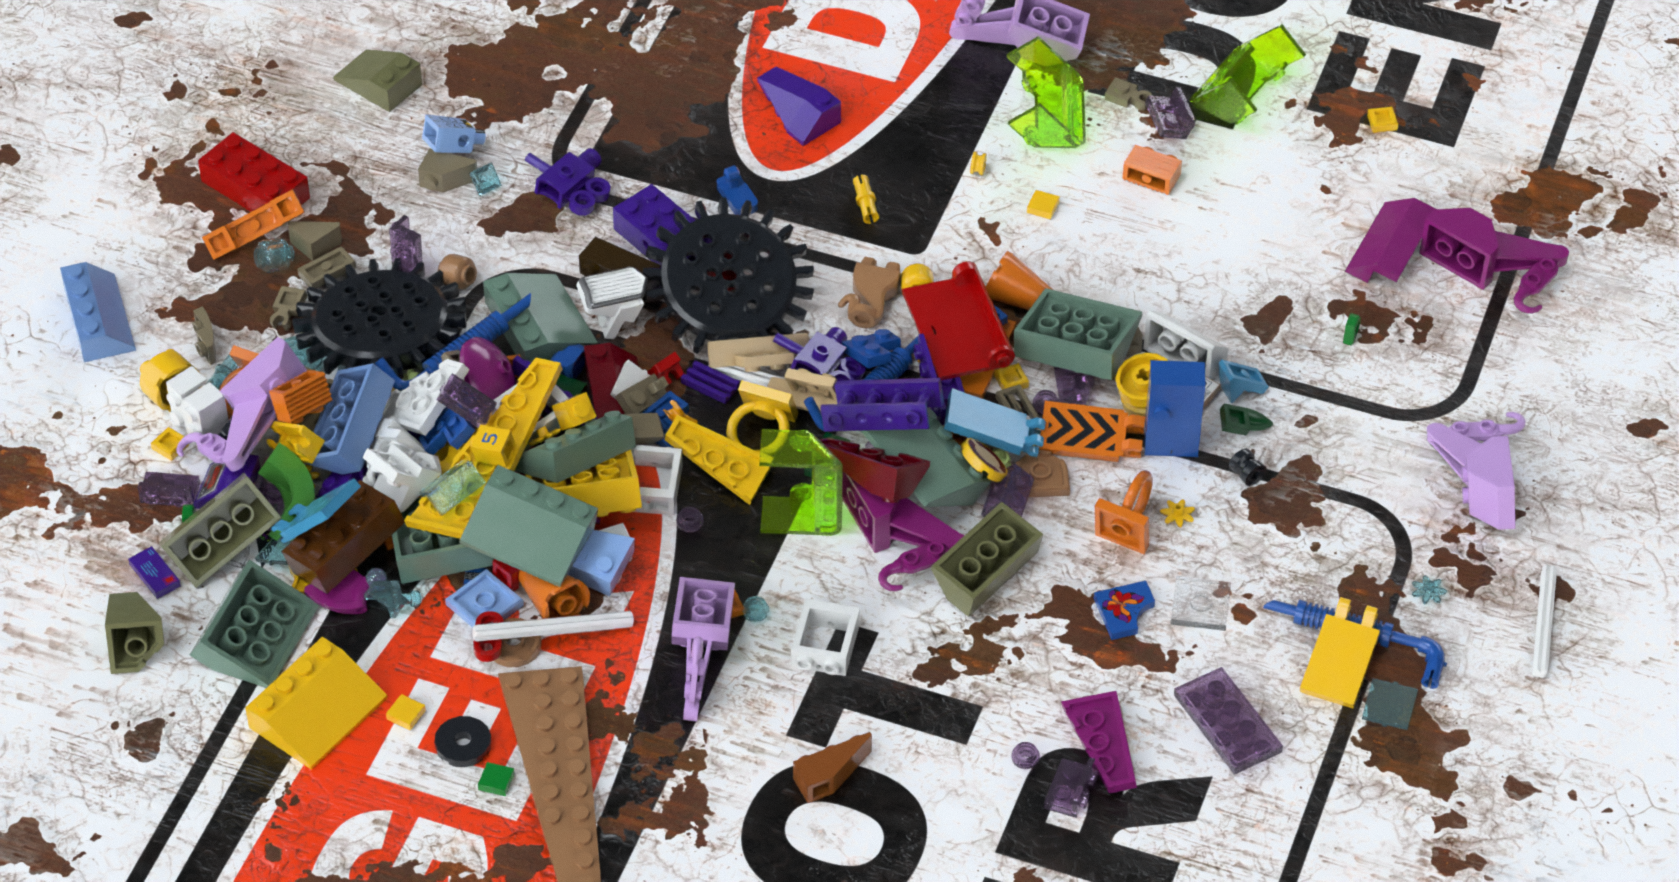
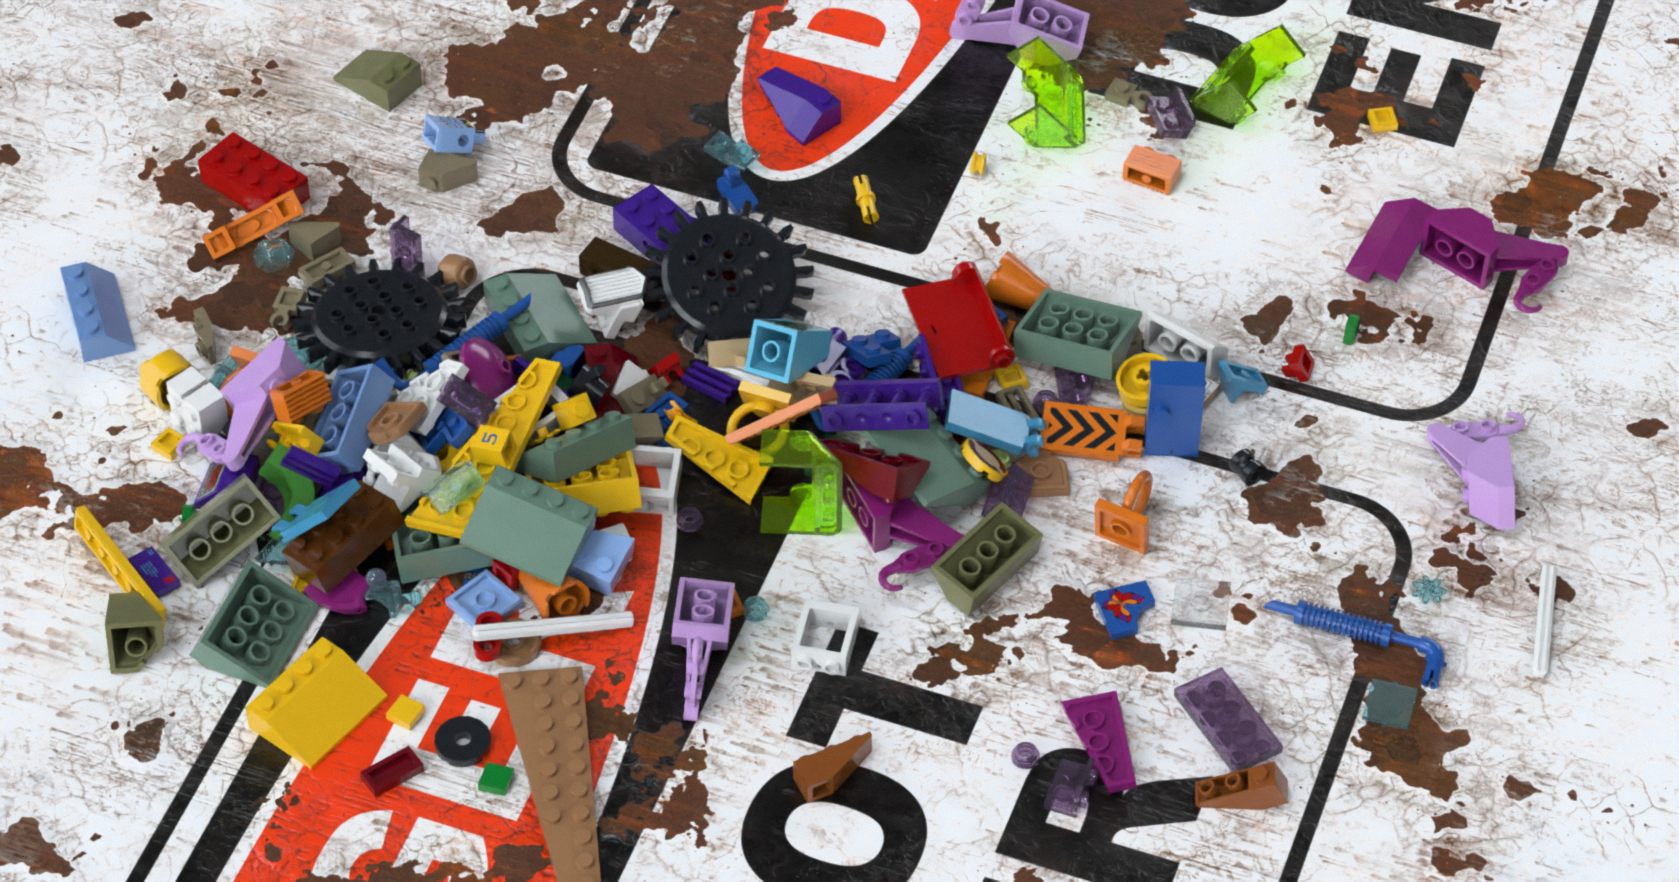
clear purple bracket [138,472,200,507] -> none
clear light blue slope [469,162,502,196] -> none
dark purple piece [525,148,611,215] -> none
medium nougat hips [838,256,901,329] -> none
yellow head [900,263,934,290] -> none
yellow tile [1027,190,1060,220] -> none
yellow plant [1160,499,1195,527] -> none
dark green plate [1219,403,1273,436] -> none
yellow tile [1300,597,1380,709] -> none
none -> yellow tile [74,505,167,629]
none -> dark purple tile [280,445,341,488]
none -> dark red tile [360,746,424,798]
none -> medium nougat tile [367,402,428,445]
none -> black piece [567,363,610,406]
none -> clear light blue slope [703,130,760,171]
none -> orange tile [725,389,839,445]
none -> medium azure slope [744,319,833,384]
none -> dark orange slope [1195,761,1289,810]
none -> red tile [1281,344,1315,382]

